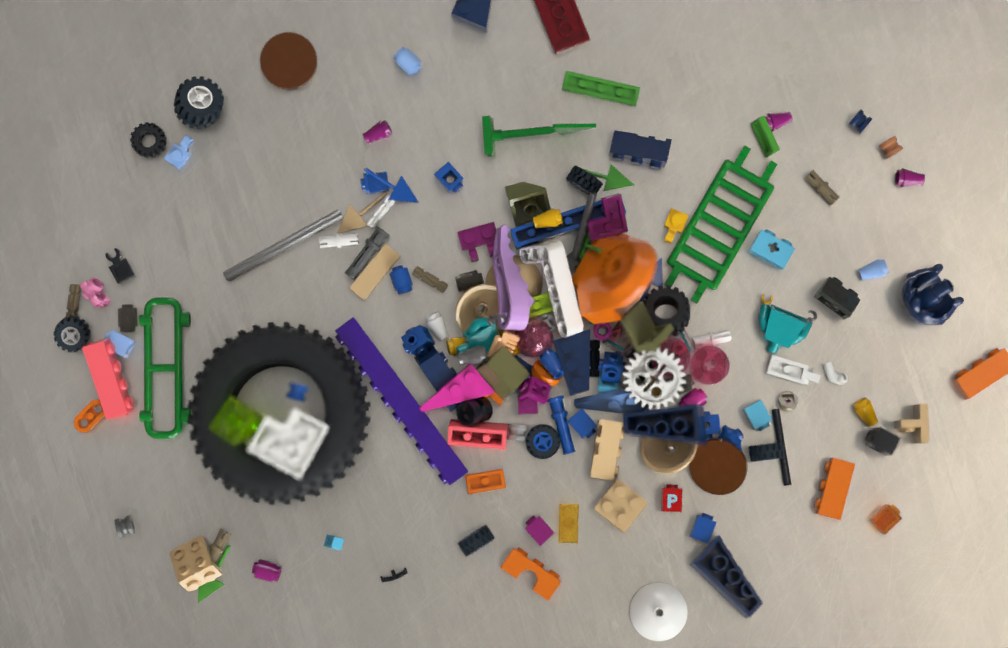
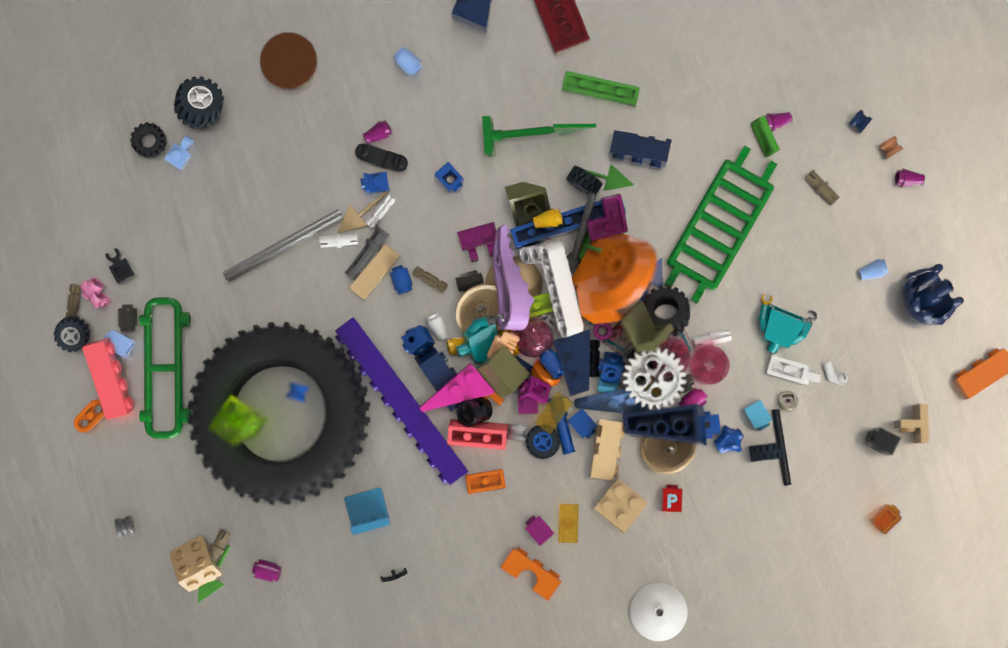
white piece [247,407,329,479] -> none
medium azure piece [324,534,344,550] -> none
blue piece [364,168,419,203] -> none
black wheel [457,525,494,556] -> none
flat silver cone [458,345,488,365] -> none
yellow plate [663,208,689,244] -> none
reddish brown tile [689,438,748,495] -> none
blue brick [689,513,717,544] -> none
dark blue wedge [689,535,763,618] -> none
medium azure brick [748,229,795,270] -> none
pearl dark grey slope [814,277,860,319] -> none
orange brick [814,458,855,520] -> none
yellow cone [853,397,878,427] -> none
none -> dark azure bracket [344,488,391,535]
none -> black piece [355,143,408,172]
none -> clear yellow plate [535,391,573,434]

